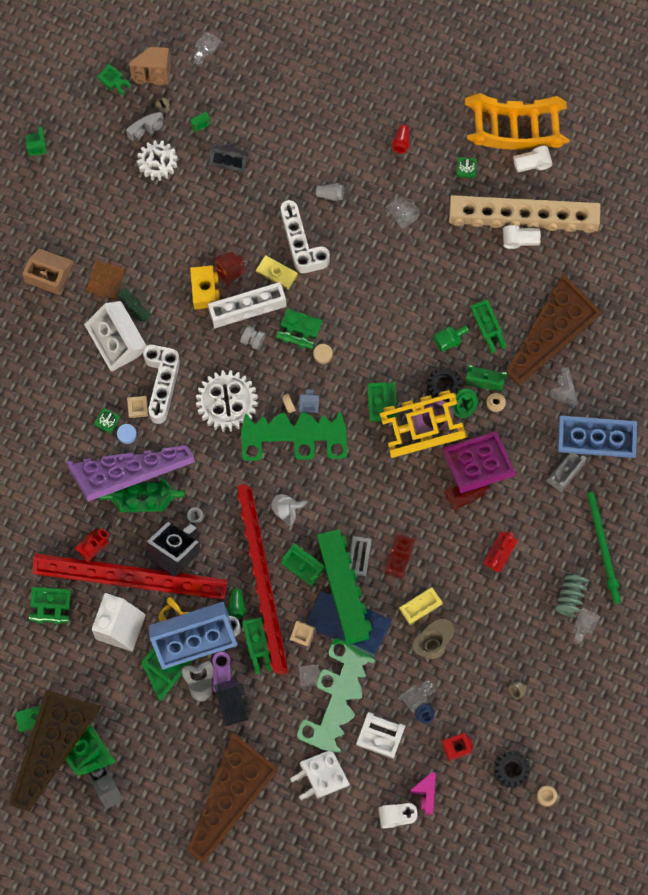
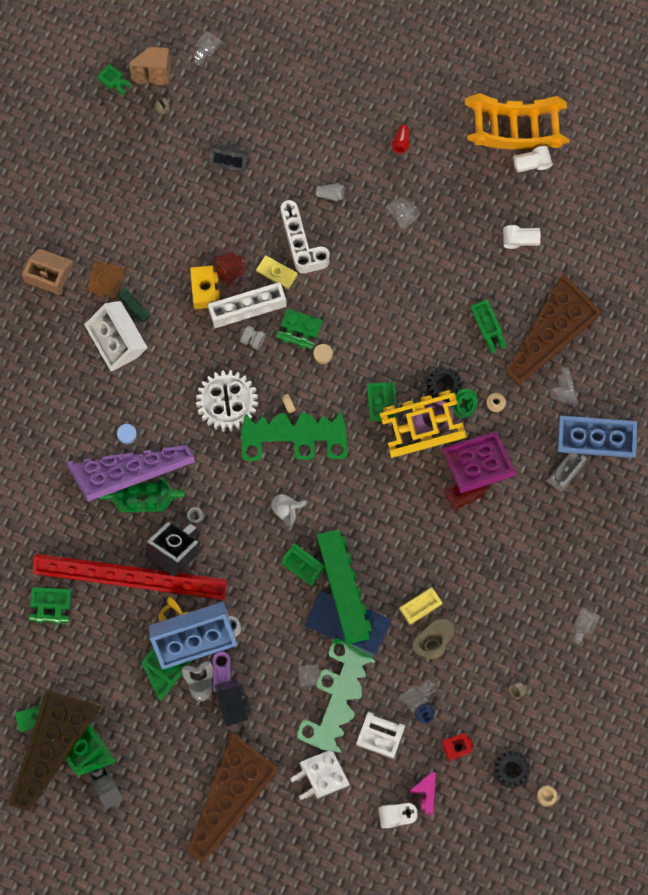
green panel [26,127,47,157] -> none
red hips [74,528,109,562] -> none
white slope [91,593,146,652] -> none
green tile [94,408,120,434] -> none
light grey slope [126,112,164,142] -> none
tan plate [127,396,148,418] -> none
white gear [137,140,178,181] -> none
white beam [143,345,180,424] -> none
green tile [190,112,210,132] -> none
green cone [227,589,246,619] -> none
red plate [237,484,289,675] -> none
green hinge [242,617,272,674] -> none
tan plate [290,621,316,647] -> none
sand blue tile [299,389,319,413] -> none
light grey tile [349,536,372,578] -> none
clear red slope [384,534,415,579] -> none
green piece [432,325,469,352] -> none
tan brick [449,195,600,233] -> none
green tile [457,157,477,178] -> none
green hinge [465,364,506,392] -> none
red hinge [483,531,518,573] -> none
sand green piece [555,574,589,618] -> none
green bar [587,492,621,604] -> none

